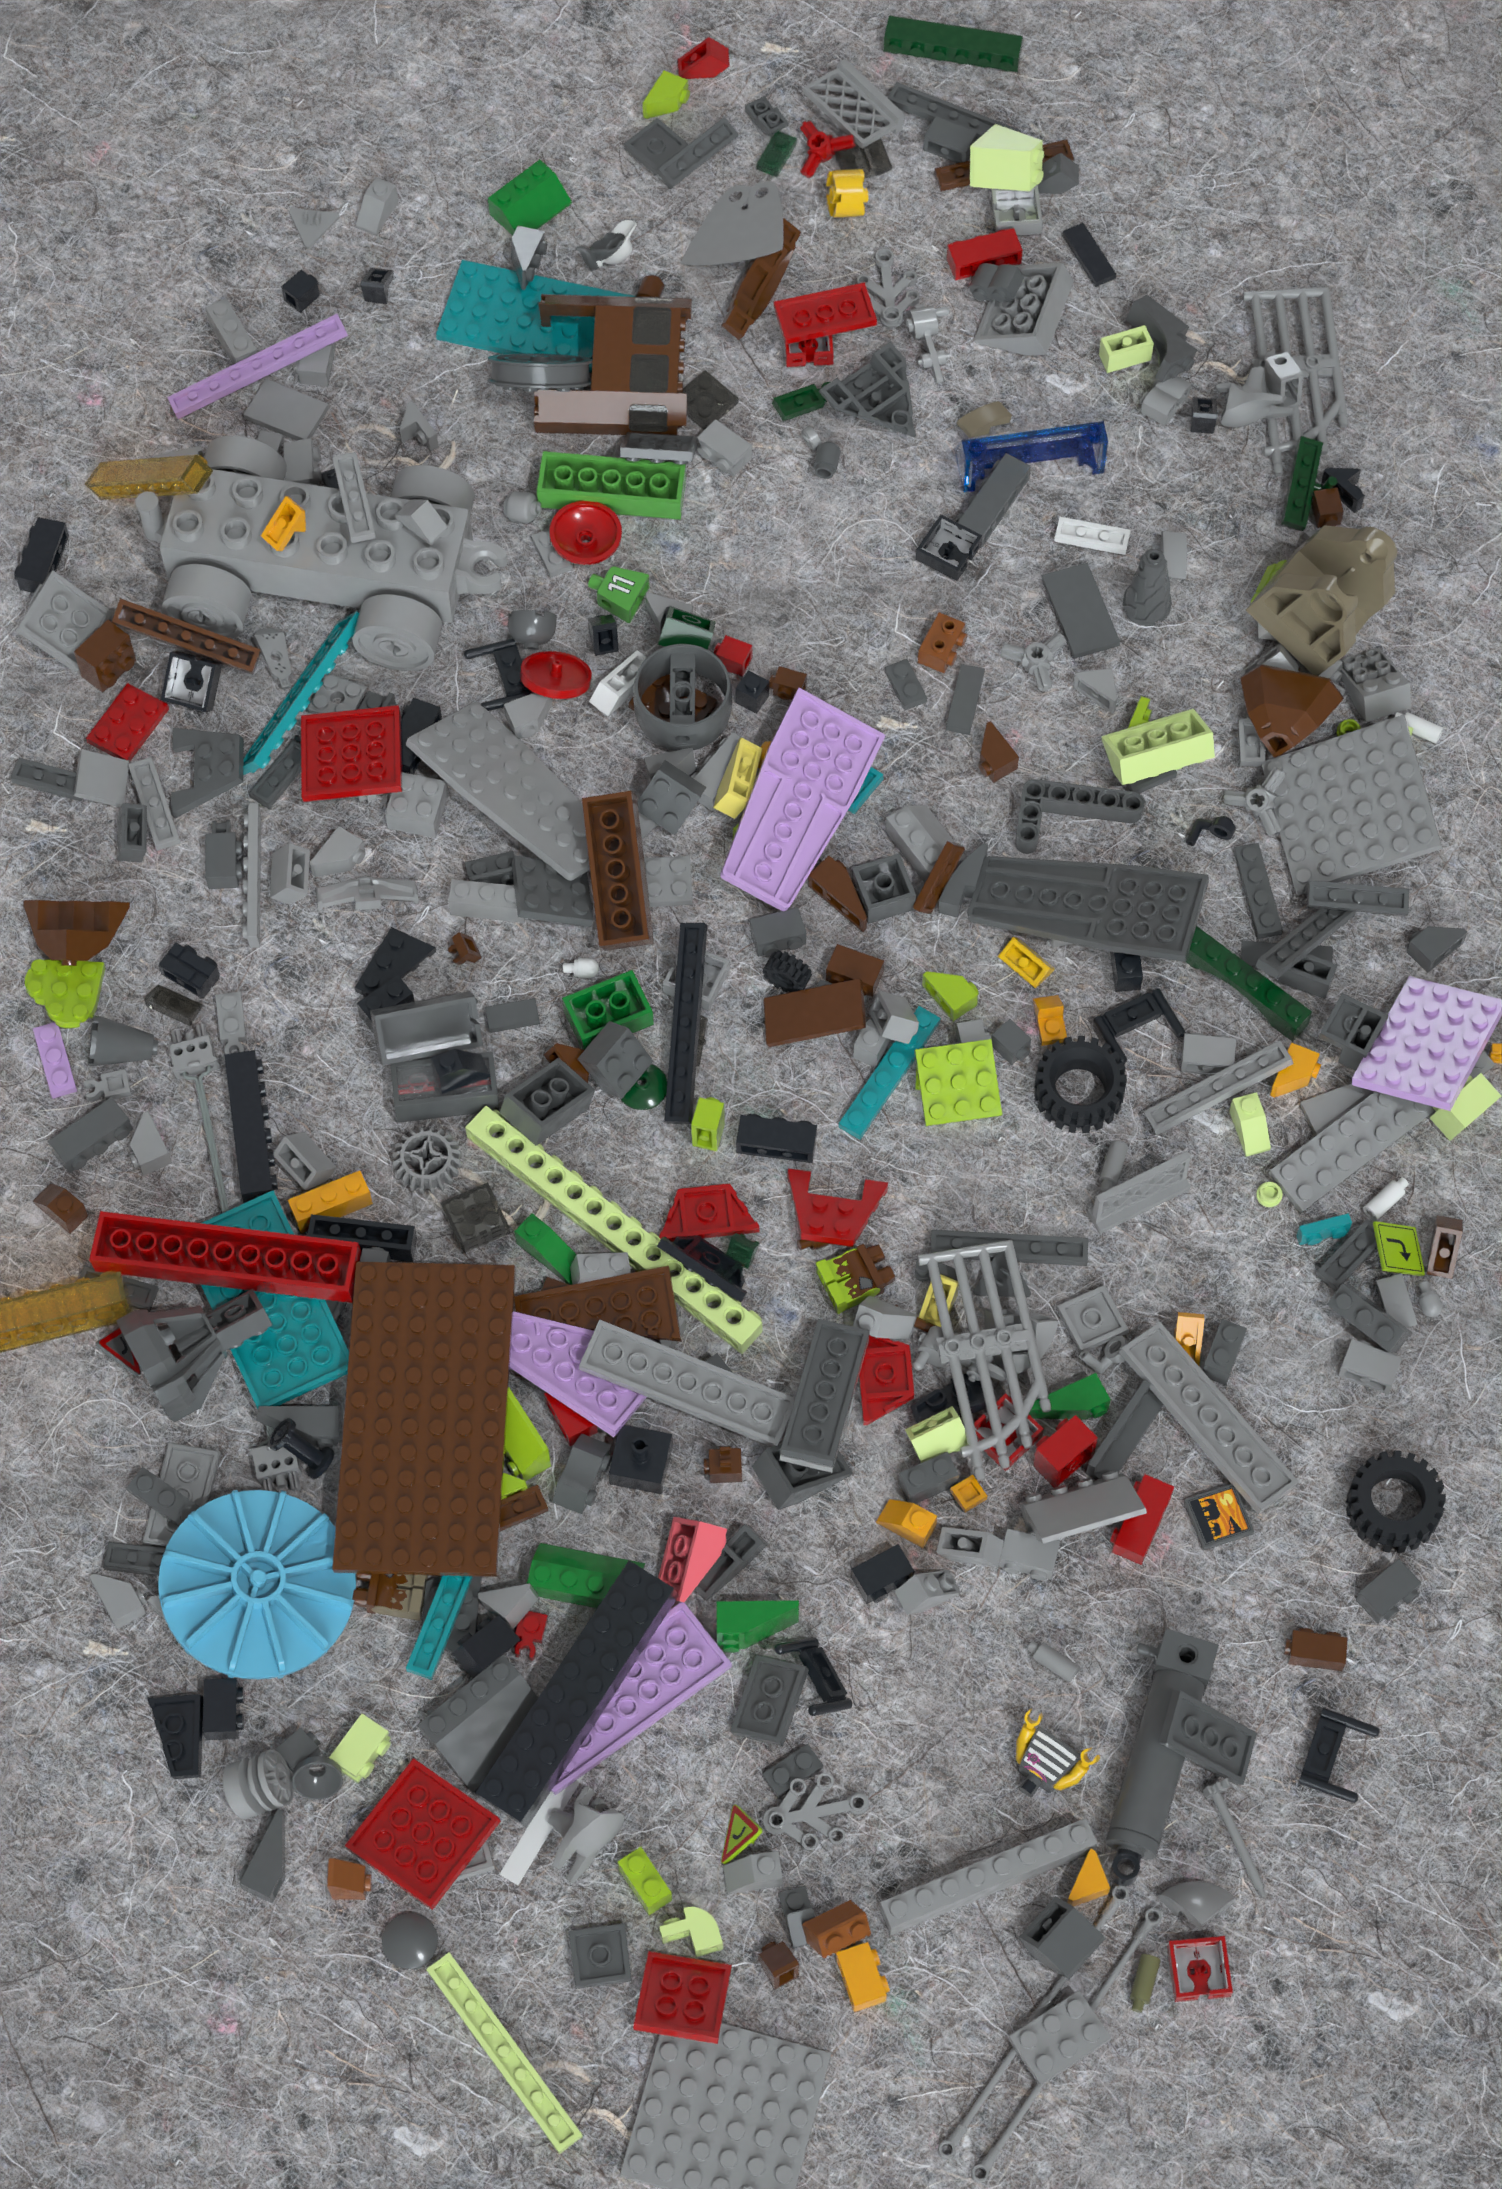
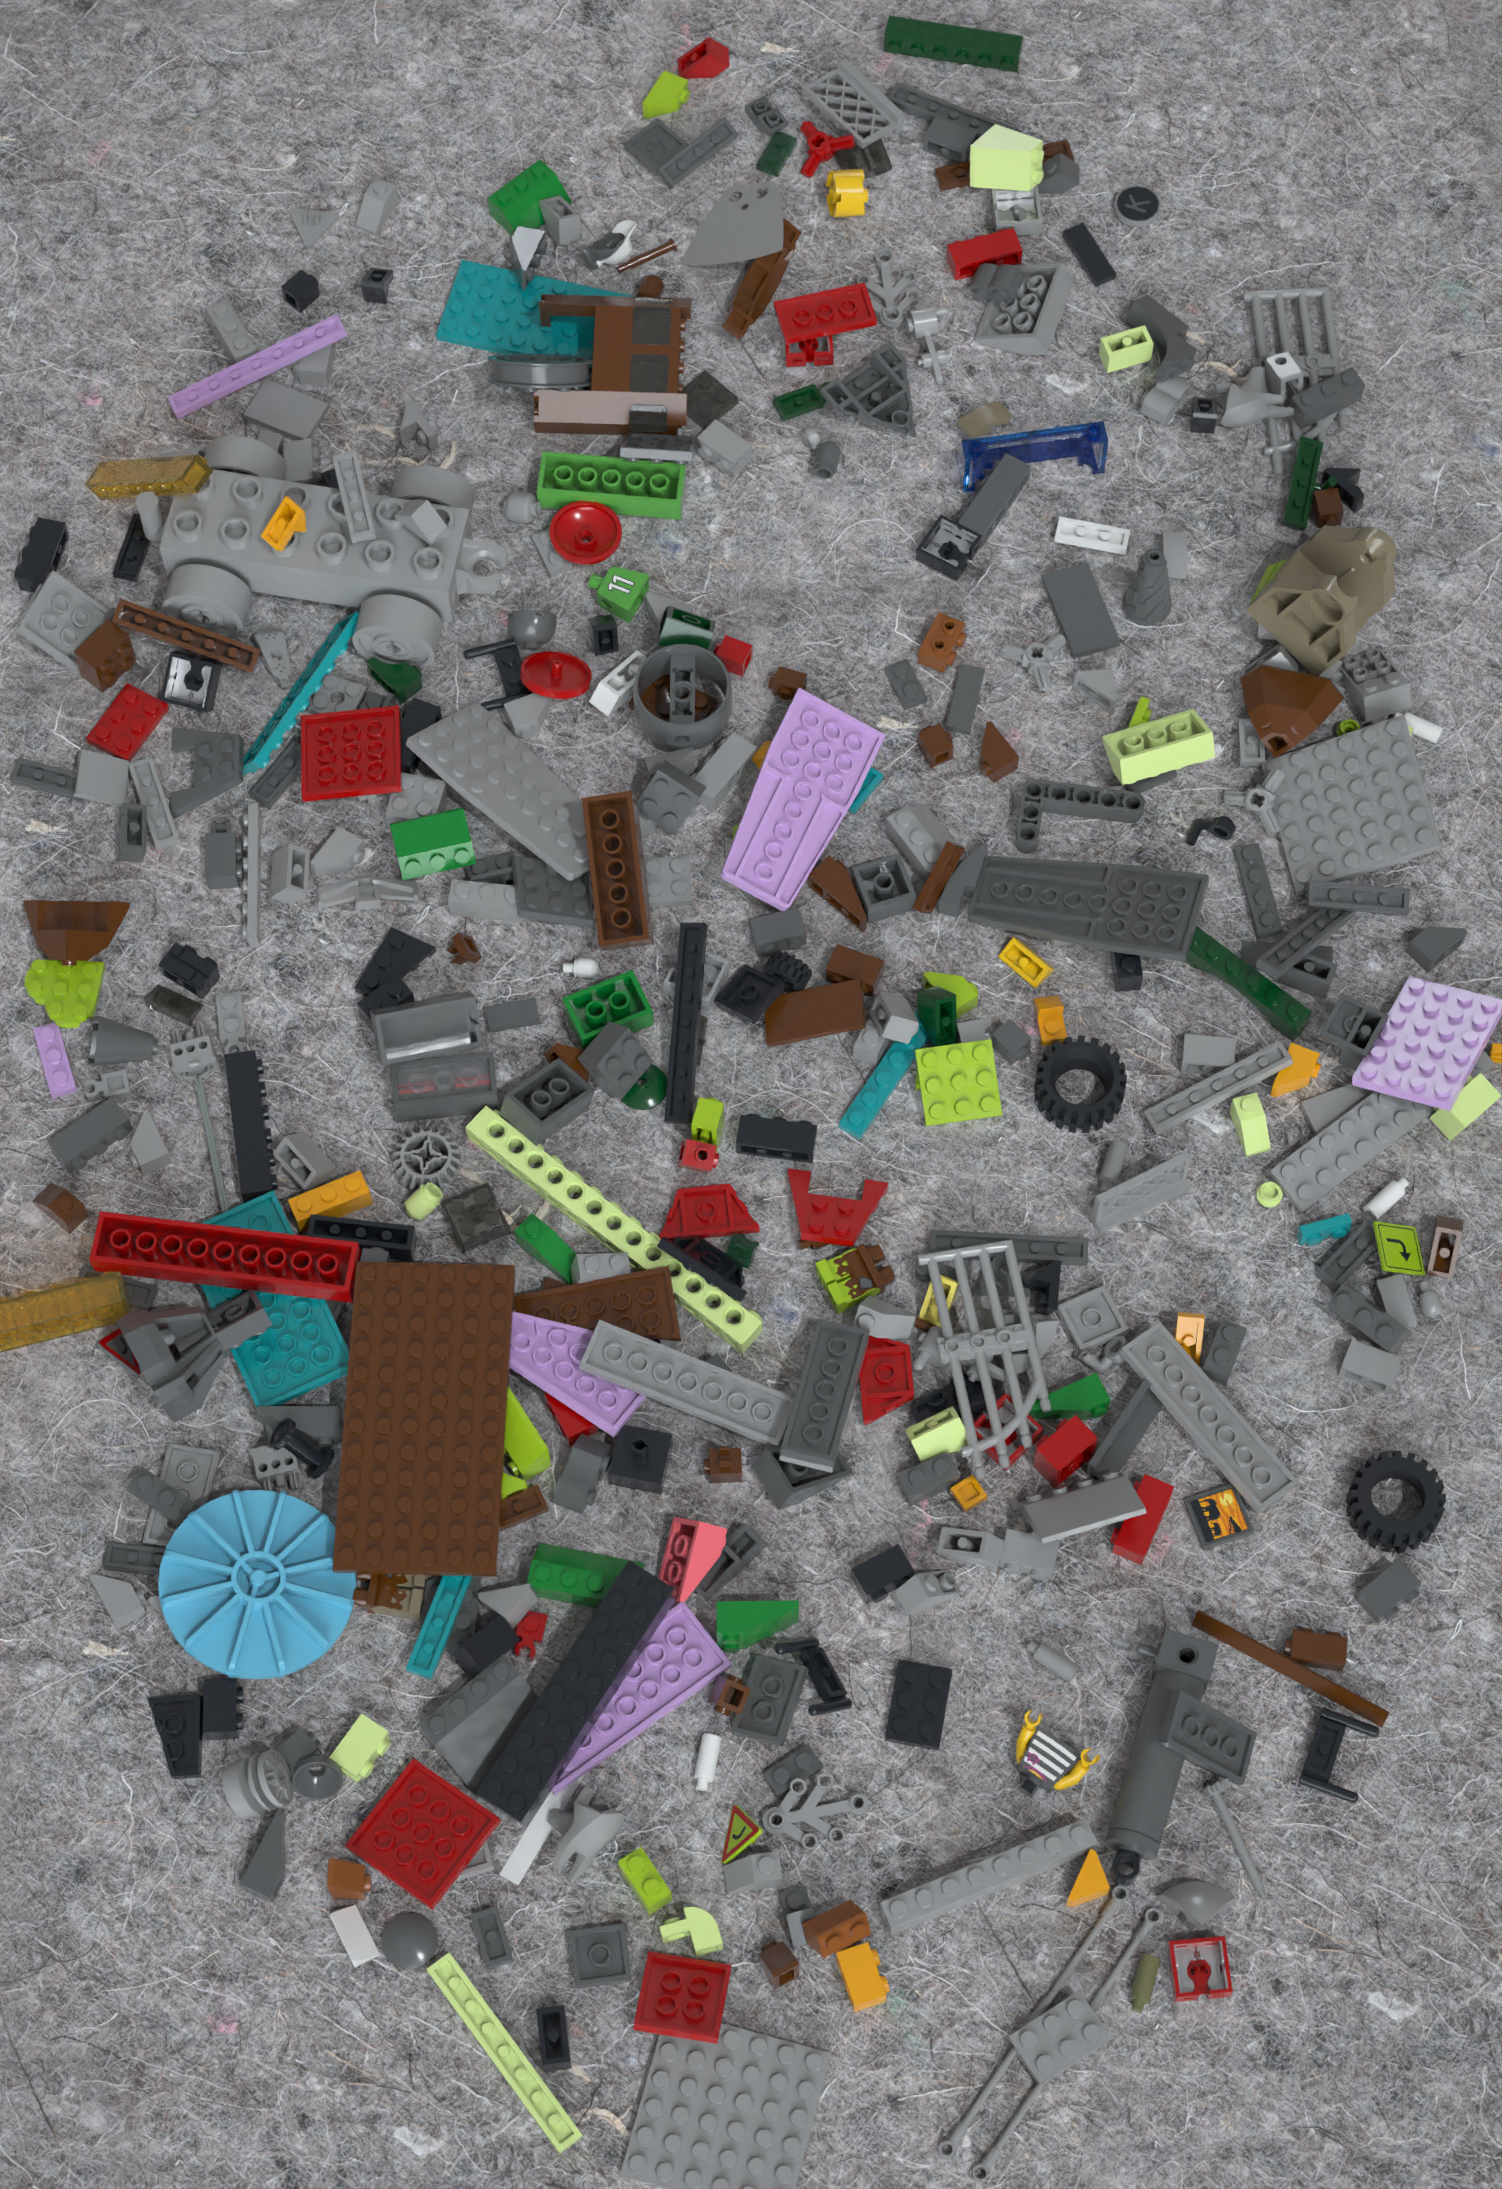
black slope [431,1049,490,1094] -> none
light yellow slope [713,737,762,819] -> none
black brick [735,670,769,714] -> none
light orange slope [876,1499,937,1548] -> none
dark grey slope [1019,1896,1106,1980] -> none
black plate [1093,988,1186,1064] -> none
none -> black tile [113,513,151,582]
none -> white slope [329,1905,380,1968]
none -> dark green arch [367,656,423,705]
none -> green slope [390,807,476,880]
none -> yellowish green brick [405,1182,443,1220]
none -> dark grey plate [470,1906,514,1970]
none -> black brick [536,2005,572,2072]
none -> light grey slope [539,195,581,245]
none -> reddish brown piece [616,238,677,273]
none -> red brick [677,1139,719,1173]
none -> white cylinder [694,1734,722,1791]
none -> reddish brown brick [707,1674,751,1716]
none -> black plate [714,964,785,1025]
none -> black plate [885,1660,953,1751]
none -> reddish brown brick [917,723,954,768]
none -> dark green slope [917,986,957,1047]
none -> black slope [1022,1260,1061,1316]
none -> black tile [1114,185,1161,227]
none -> reddish brown piece [1191,1610,1390,1727]
none -> dark grey brick [1289,367,1365,429]

